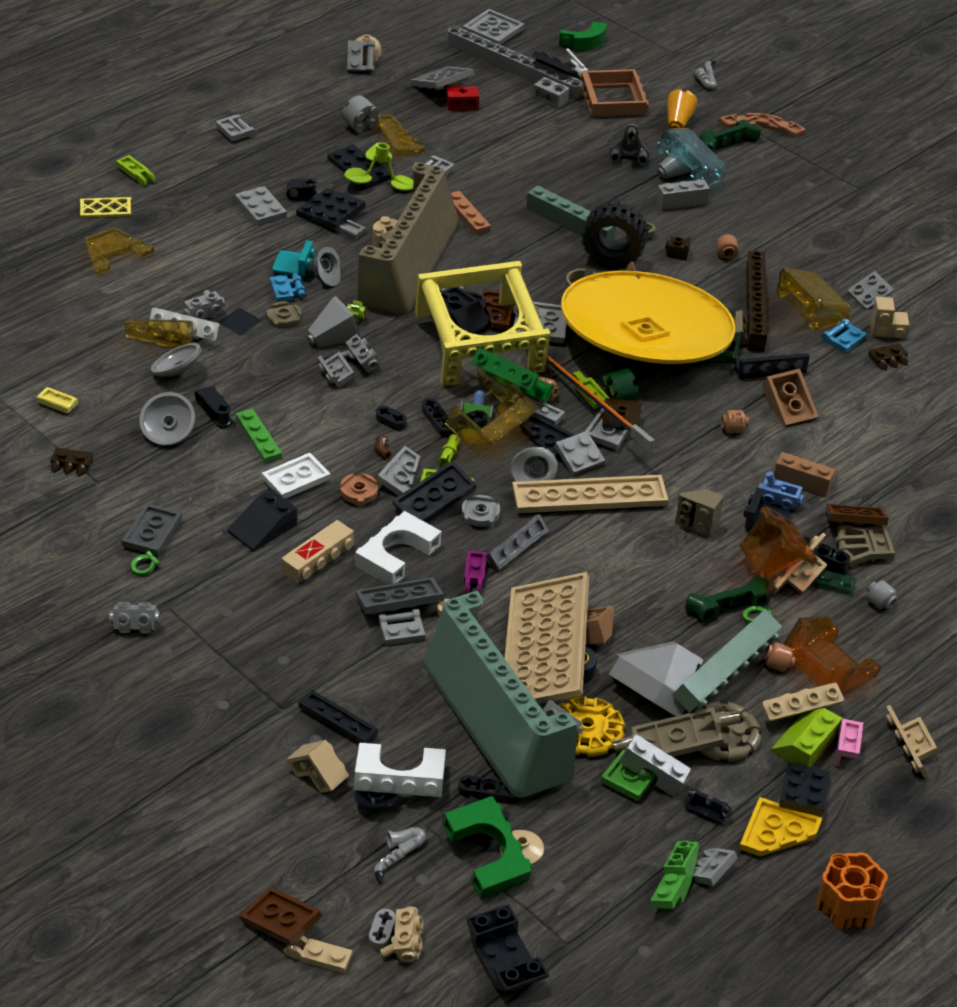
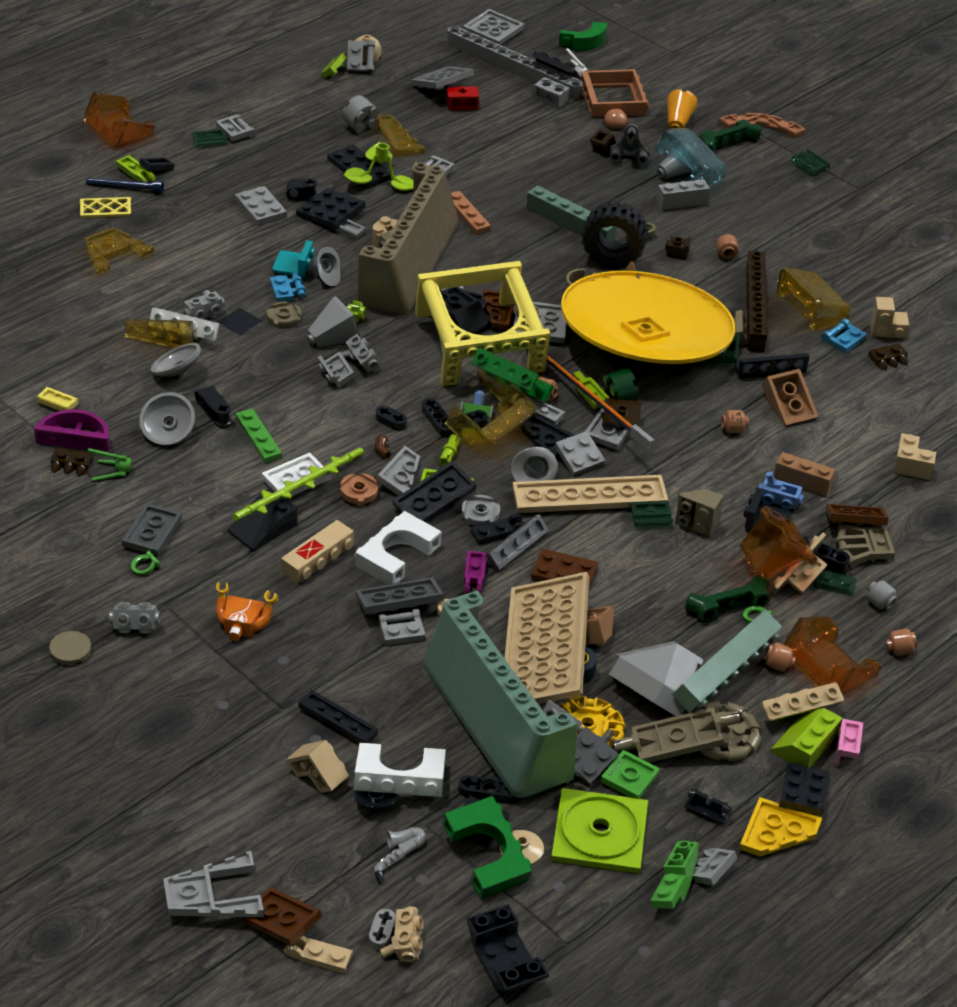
light grey arch [618,734,691,796] -> none
light grey piece [693,60,717,90] -> none
orange piece [816,852,888,929] -> none
light grey hinge [848,271,895,310] -> none
tan bracket [886,705,939,778] -> none
none -> magenta window [34,409,110,453]
none -> dark tan tile [49,631,92,666]
none -> clear orange windscreen [84,91,156,147]
none -> dark blue piece [86,178,164,194]
none -> bright green plant [87,449,131,481]
none -> black plate [139,157,175,172]
none -> light grey wing [163,851,264,917]
none -> clear green plate [192,129,227,146]
none -> orange torso [216,582,278,641]
none -> lime plant [232,448,364,521]
none -> lime plate [321,53,347,78]
none -> black hinge [471,514,525,545]
none -> reddish brown plate [531,548,598,590]
none -> lime piece [551,788,648,874]
none -> dark grey plate [564,726,618,786]
none -> dark brown brick [590,129,616,156]
none -> nougat hair [603,109,627,130]
none -> clear green plate [630,501,673,527]
none -> clear green plate [791,149,831,176]
none -> nougat head [886,628,918,657]
none -> tan brick [893,433,936,480]

